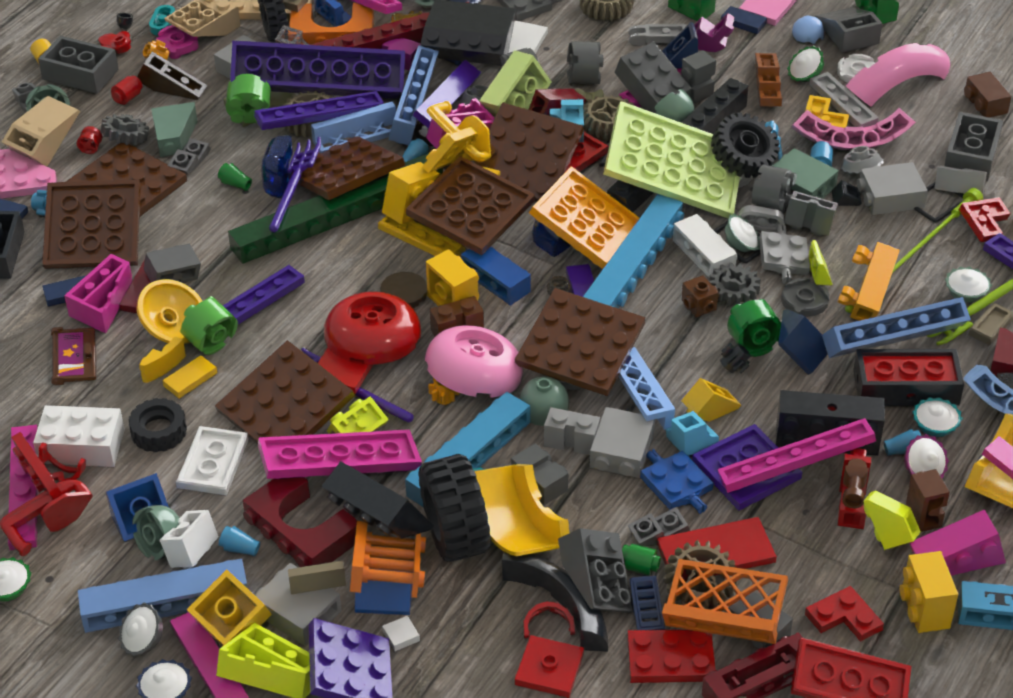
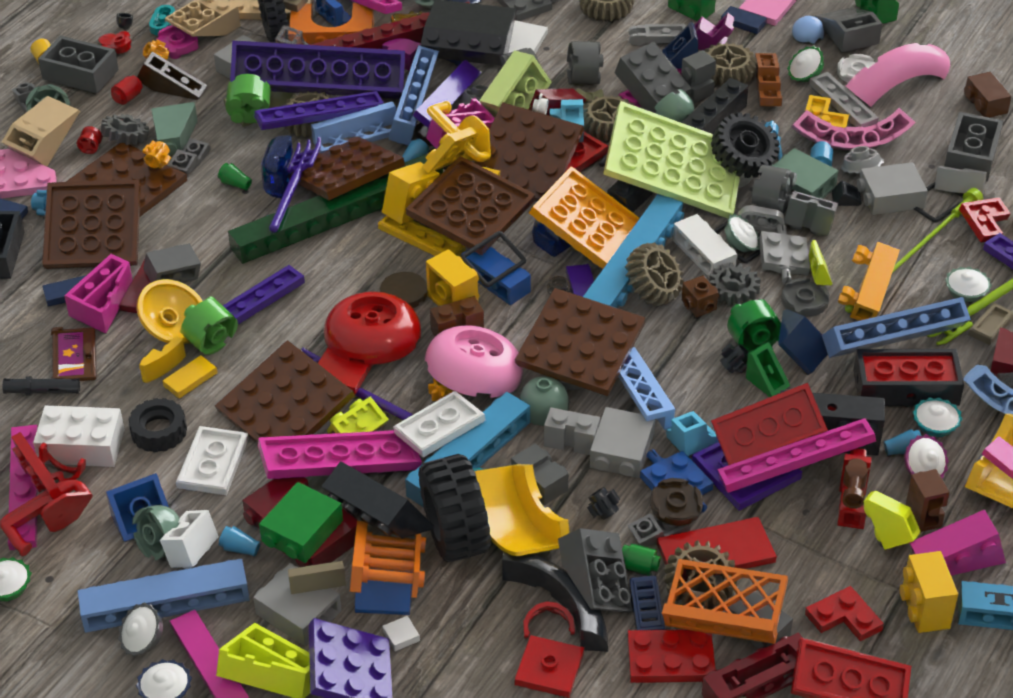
yellow brick [187,569,272,646] -> none
yellow slope [681,378,741,422] -> none
none -> black pin [2,376,80,396]
none -> light orange gear [142,140,171,169]
none -> green brick [259,482,343,563]
none -> white tile [393,391,486,457]
none -> black piece [460,231,526,287]
none -> white plate [532,93,549,115]
none -> black gear [587,487,620,520]
none -> dark tan gear [625,242,684,307]
none -> dark brown tile [650,478,703,526]
none -> dark tan gear [705,42,757,87]
none -> red tile [710,383,828,465]
none -> green slope [746,342,790,397]

